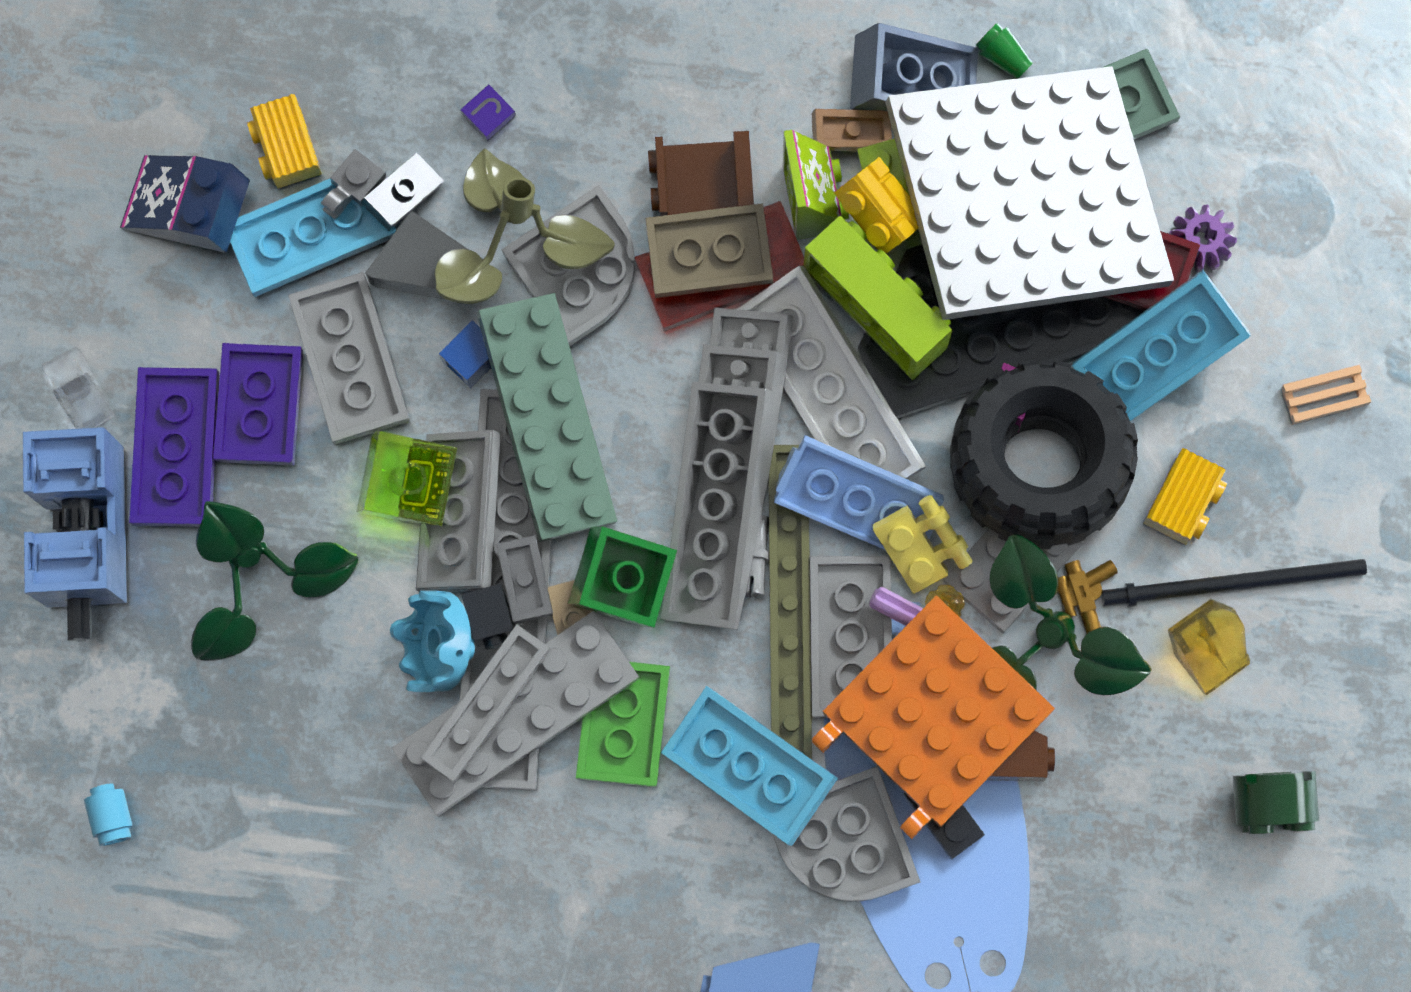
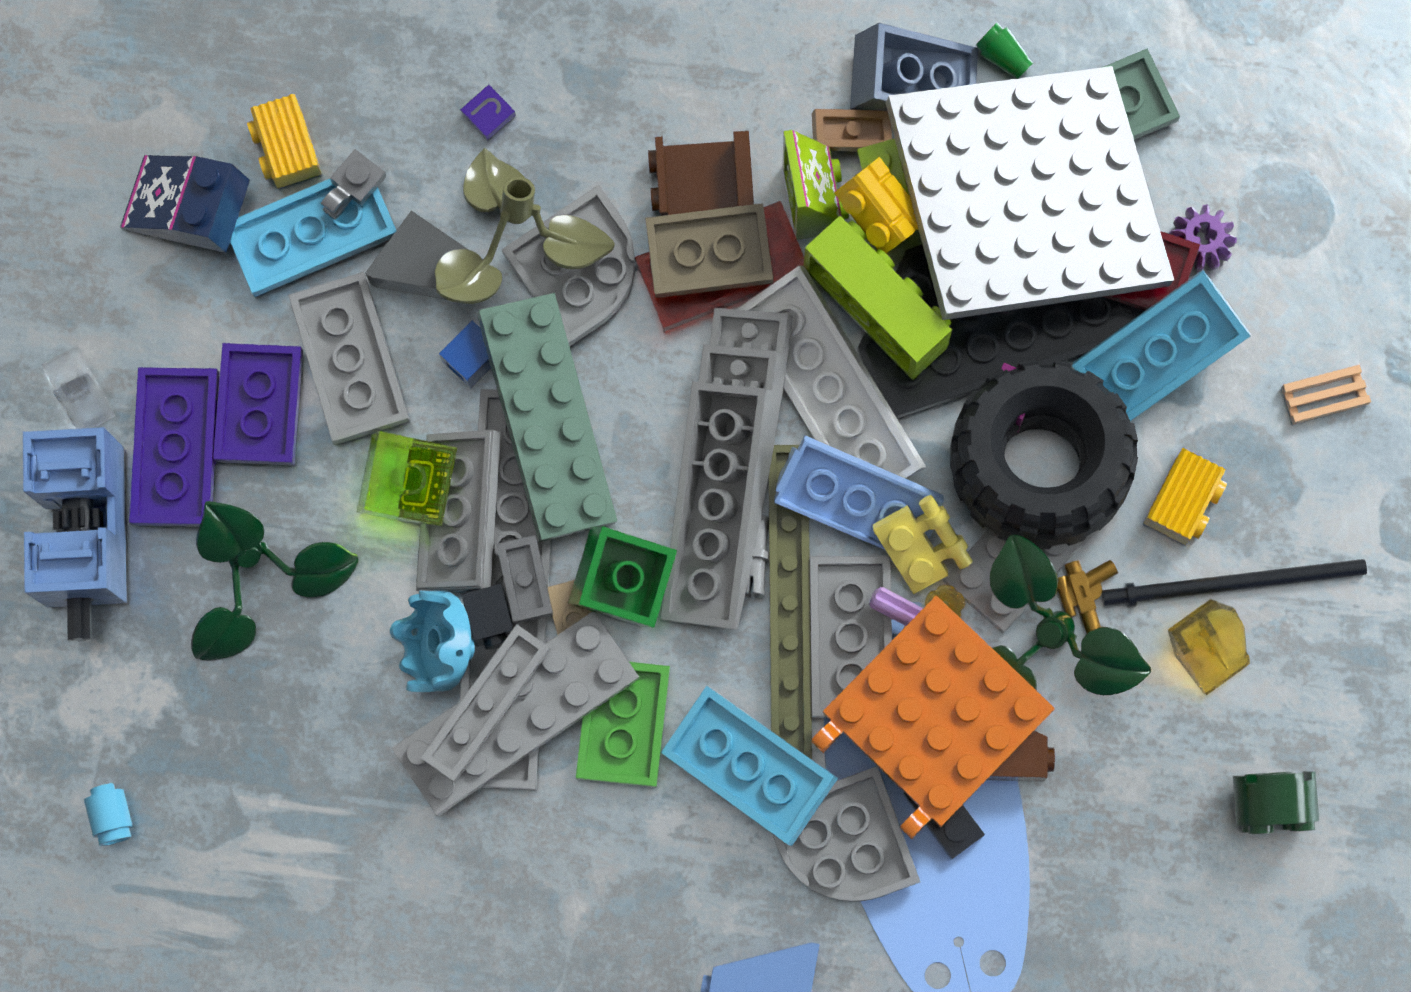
plate [361,153,444,231] -> none

